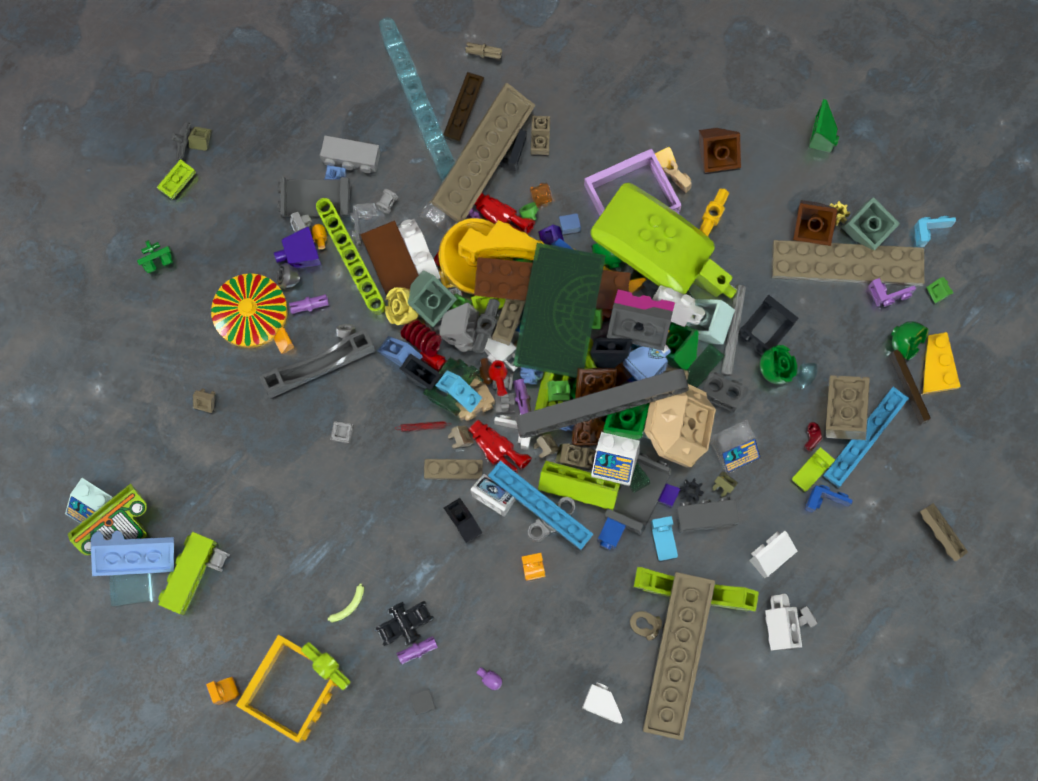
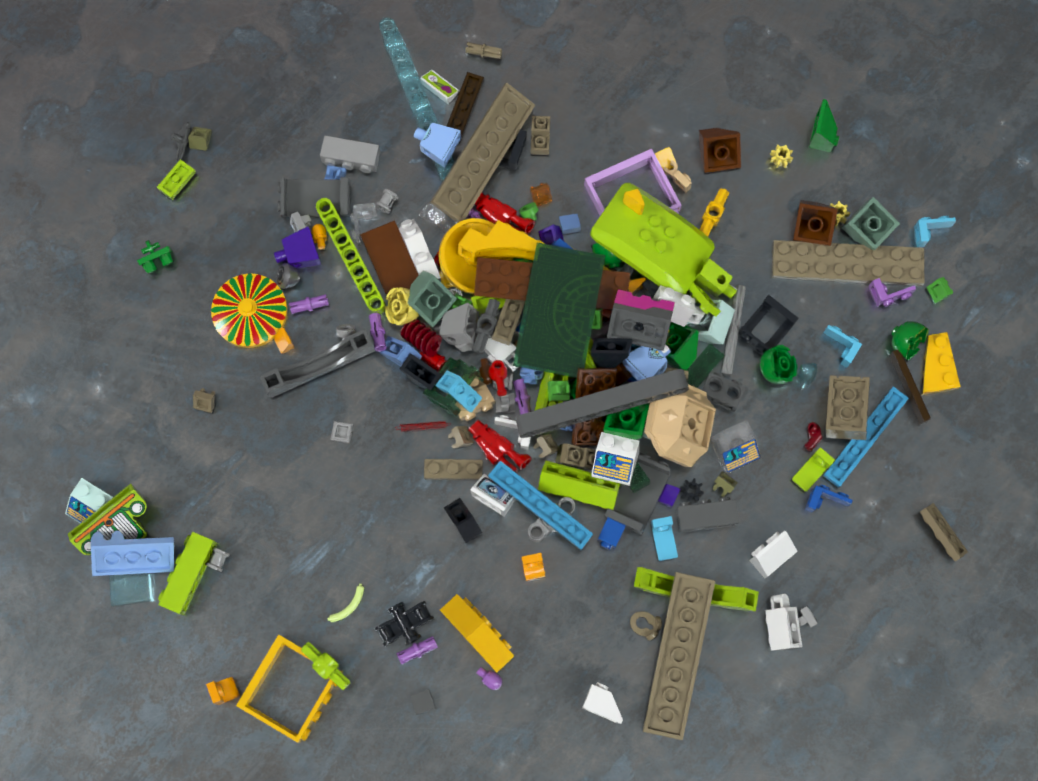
none -> medium lavender pin [369,313,387,352]
none -> light blue torso [414,123,461,168]
none -> slope [420,70,460,105]
none -> yellow brick [440,594,514,672]
none -> yellow slope [623,189,645,215]
none -> lime plate [689,283,721,317]
none -> light yellow gear [770,145,793,168]
none -> medium azure bracket [823,325,862,368]

